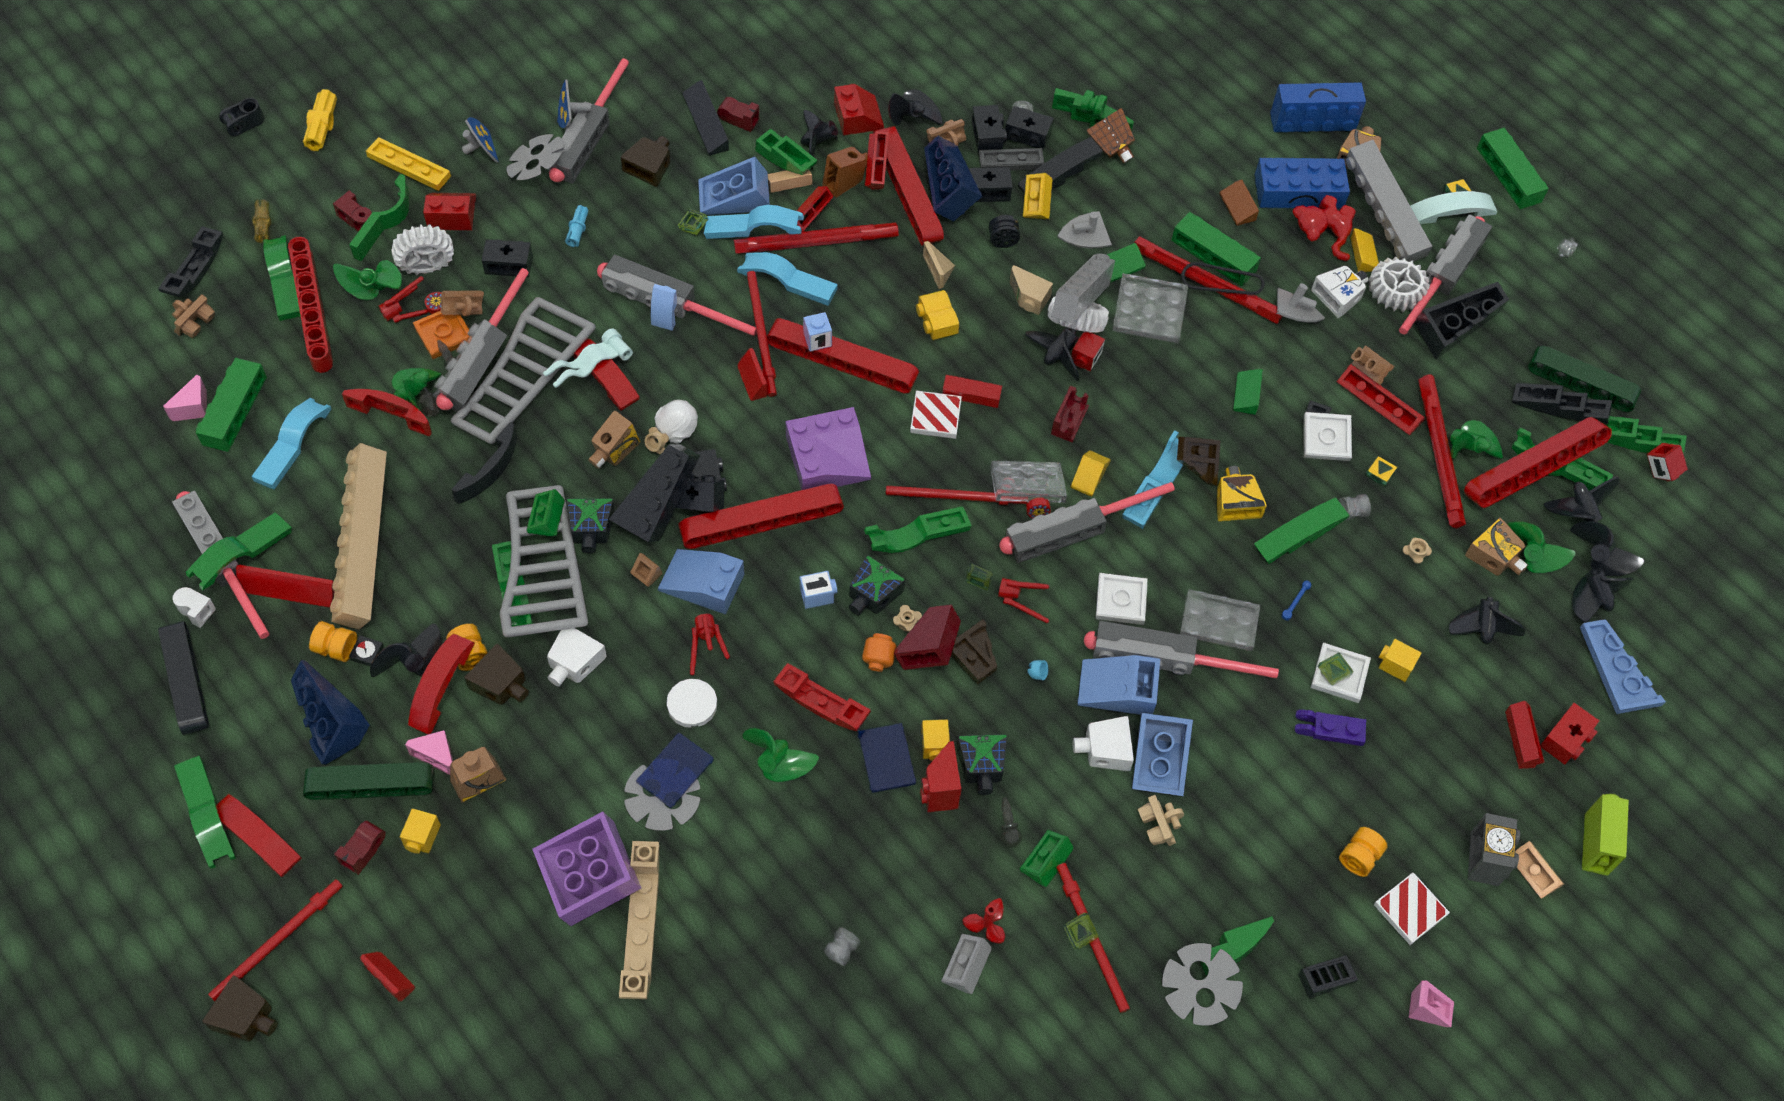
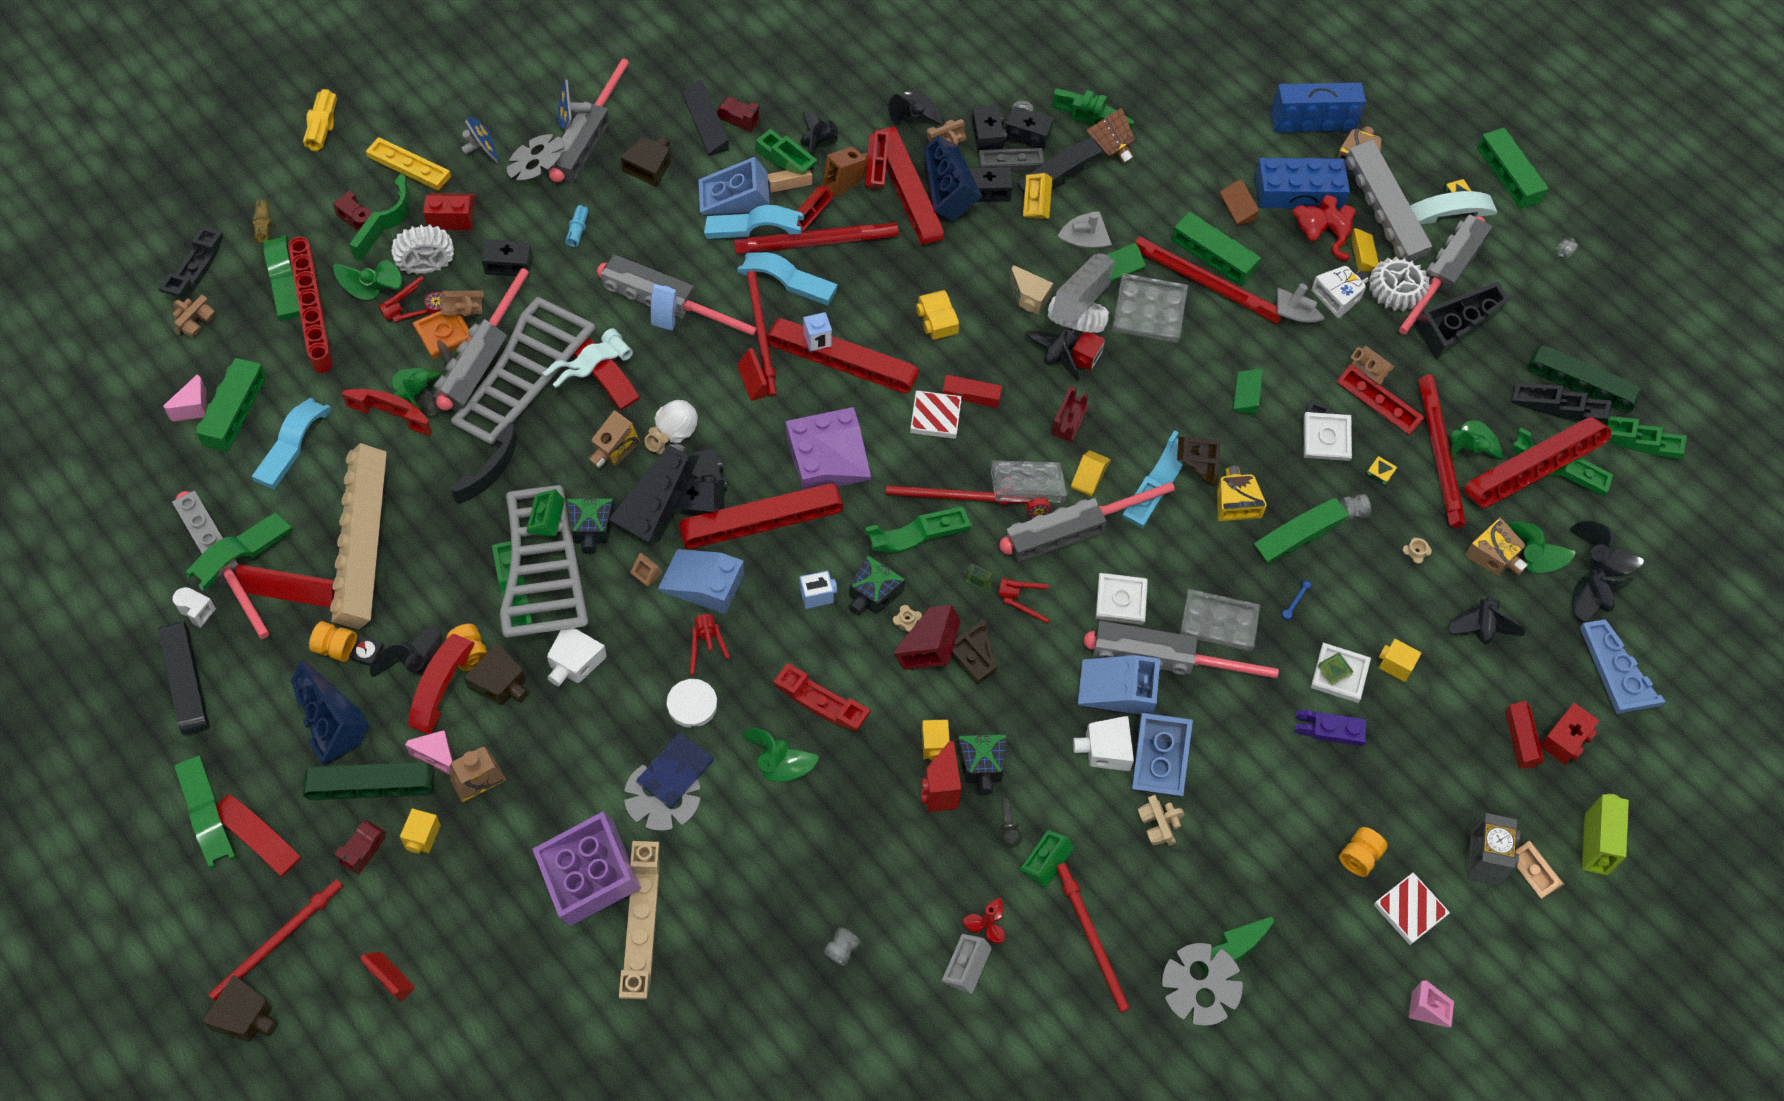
black piece [219,98,265,136] -> none
clear green tile [678,209,708,235] -> none
red slope [834,84,884,136] -> none
clear blue piece [858,723,916,793] -> none
orange head [862,633,897,672] -> none
tan slope [923,241,955,289] -> none
black wheel [988,215,1021,248] -> none
medium azure hinge [1027,660,1048,680] -> none
clear green tile [1063,913,1099,950] -> none
black piece [1181,262,1265,295] -> none
black slope [1298,956,1358,999] -> none
black piece [1544,476,1620,522] -> none
red brick [1647,443,1688,481] -> none

